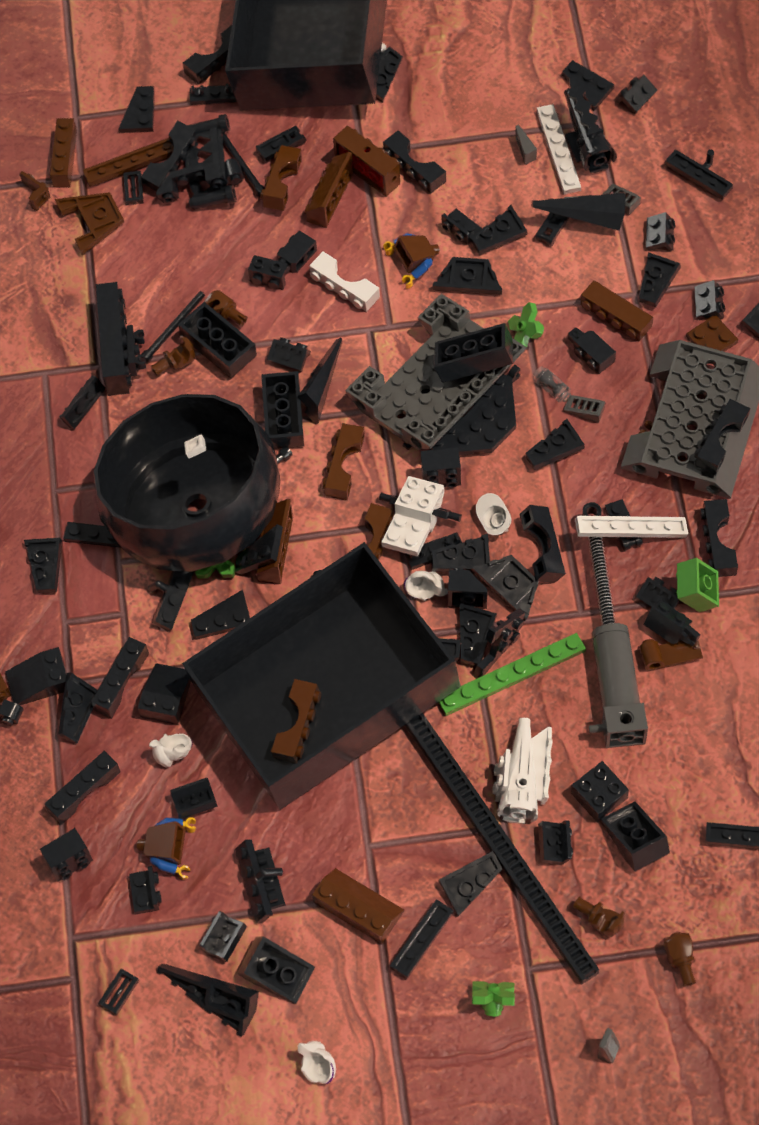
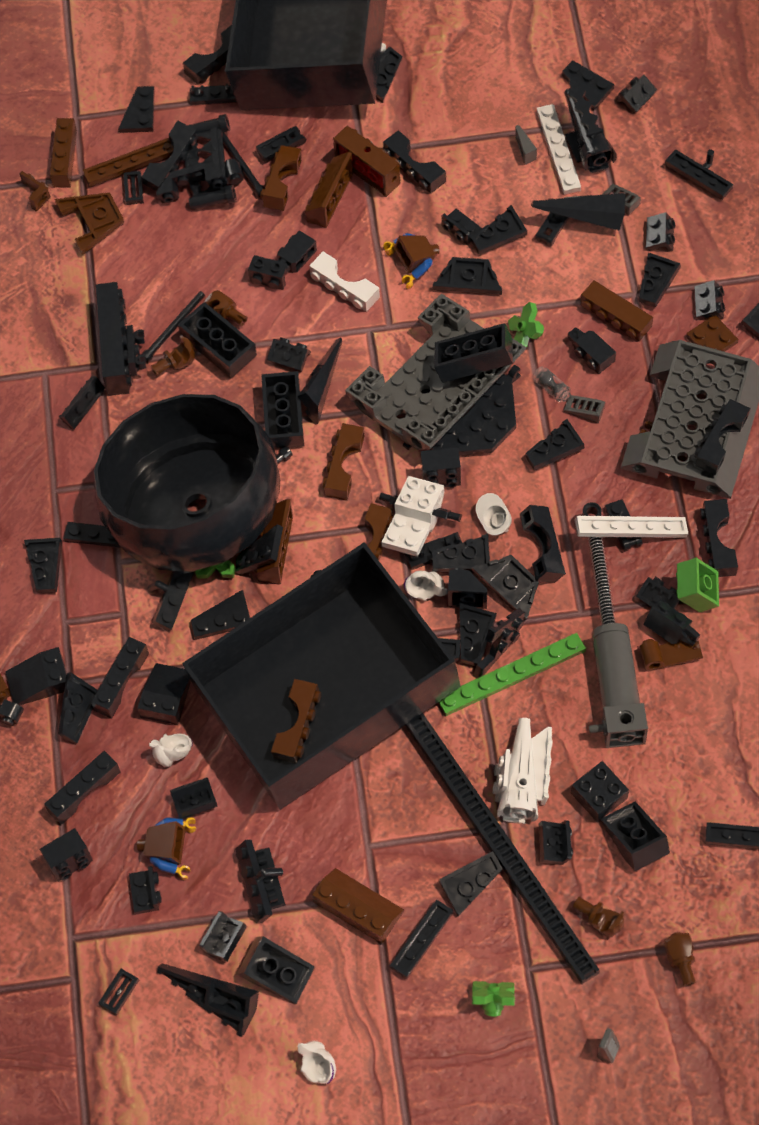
white tile [184,434,206,458] -> none

